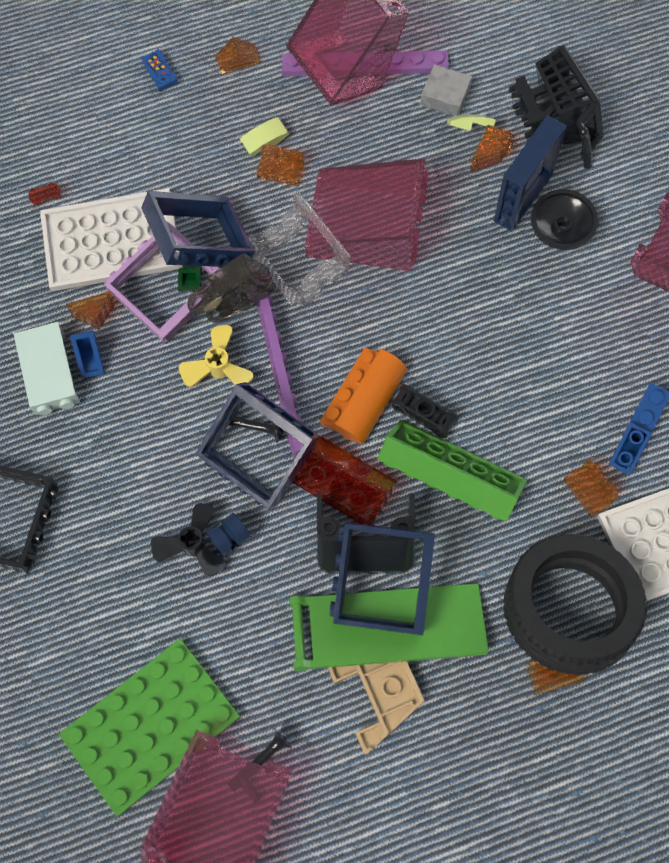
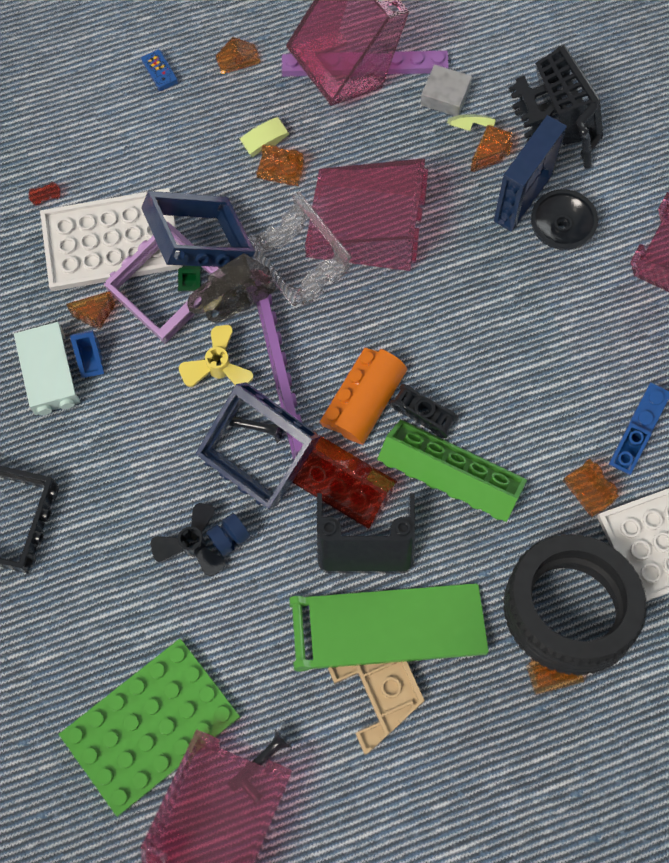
dark blue window [329,522,435,635] -> none

